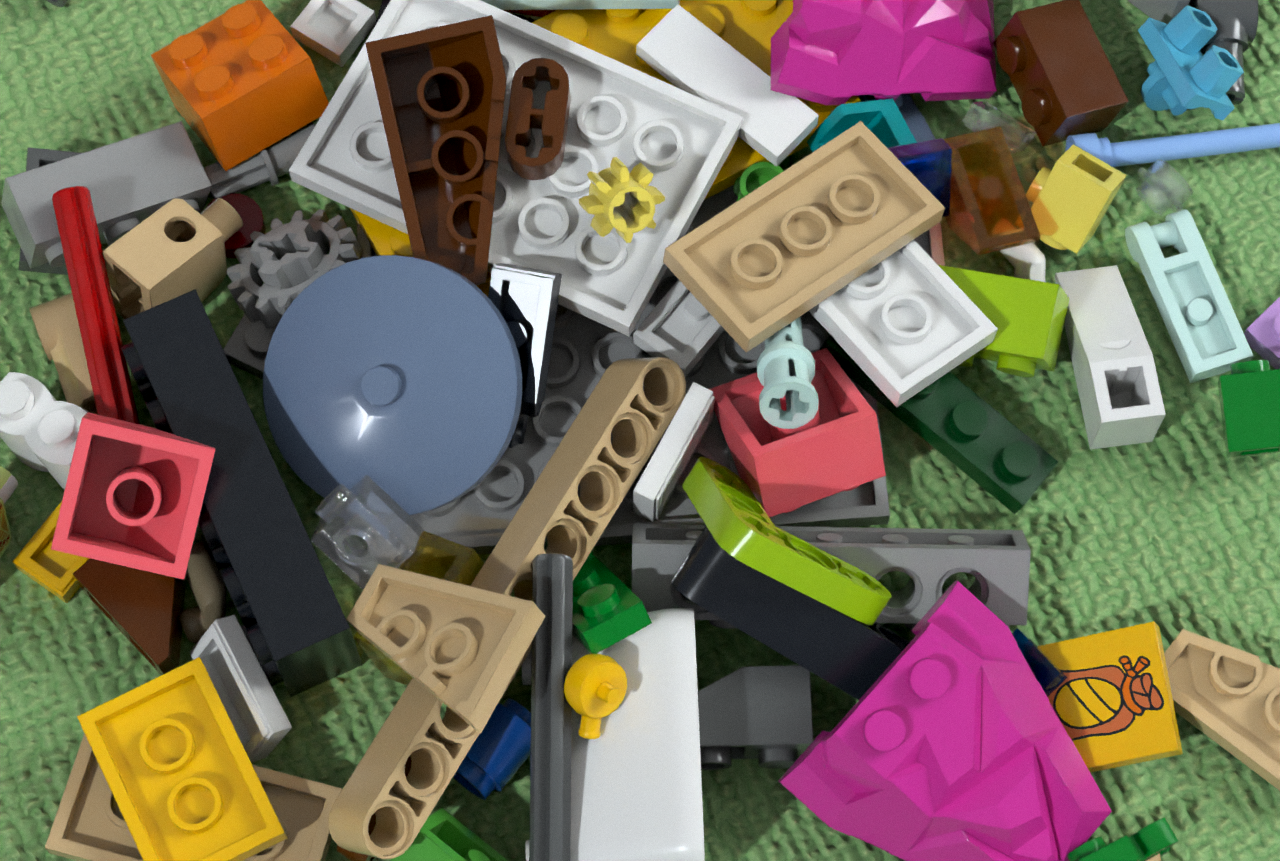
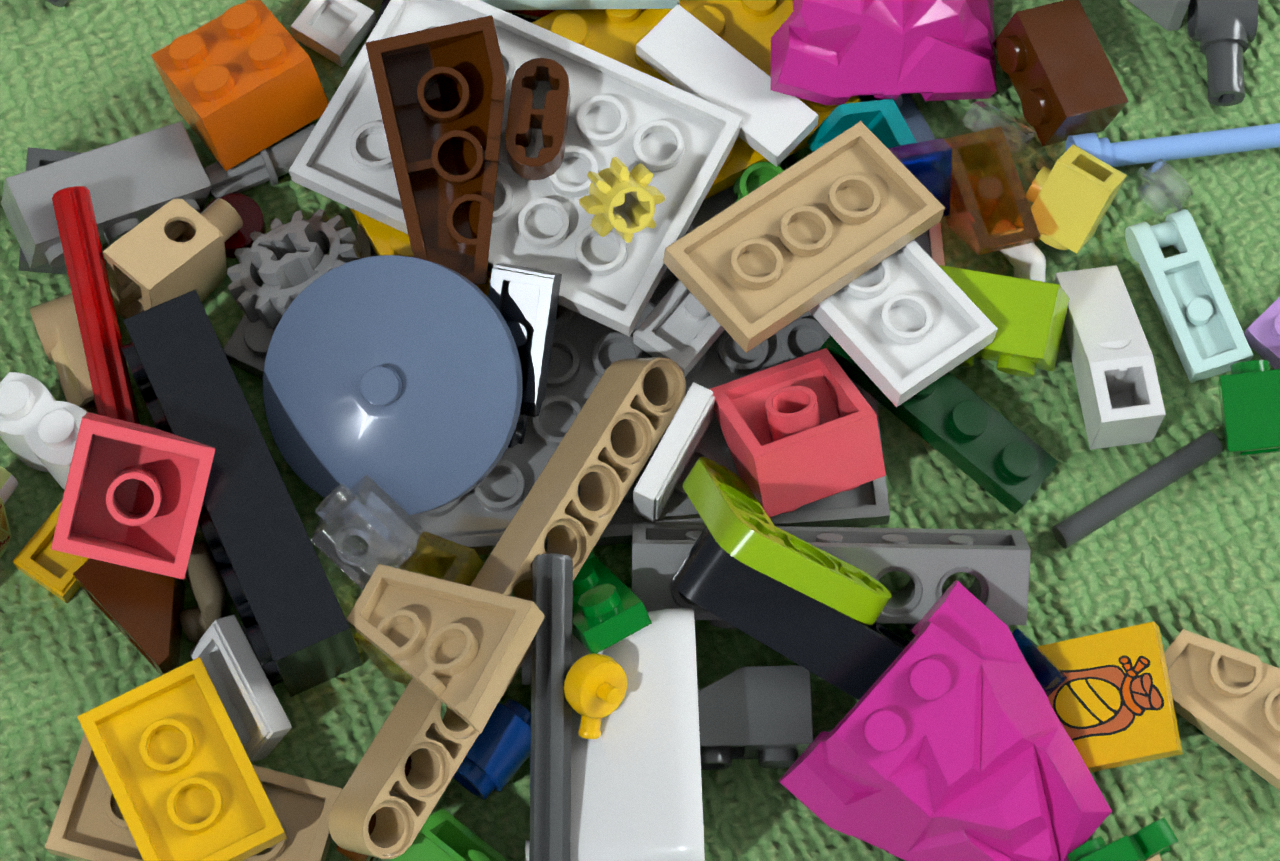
light aqua pin [757,316,819,429] -> none
medium azure hips [1138,5,1244,121] -> none
none -> dark grey bar [1052,431,1223,549]

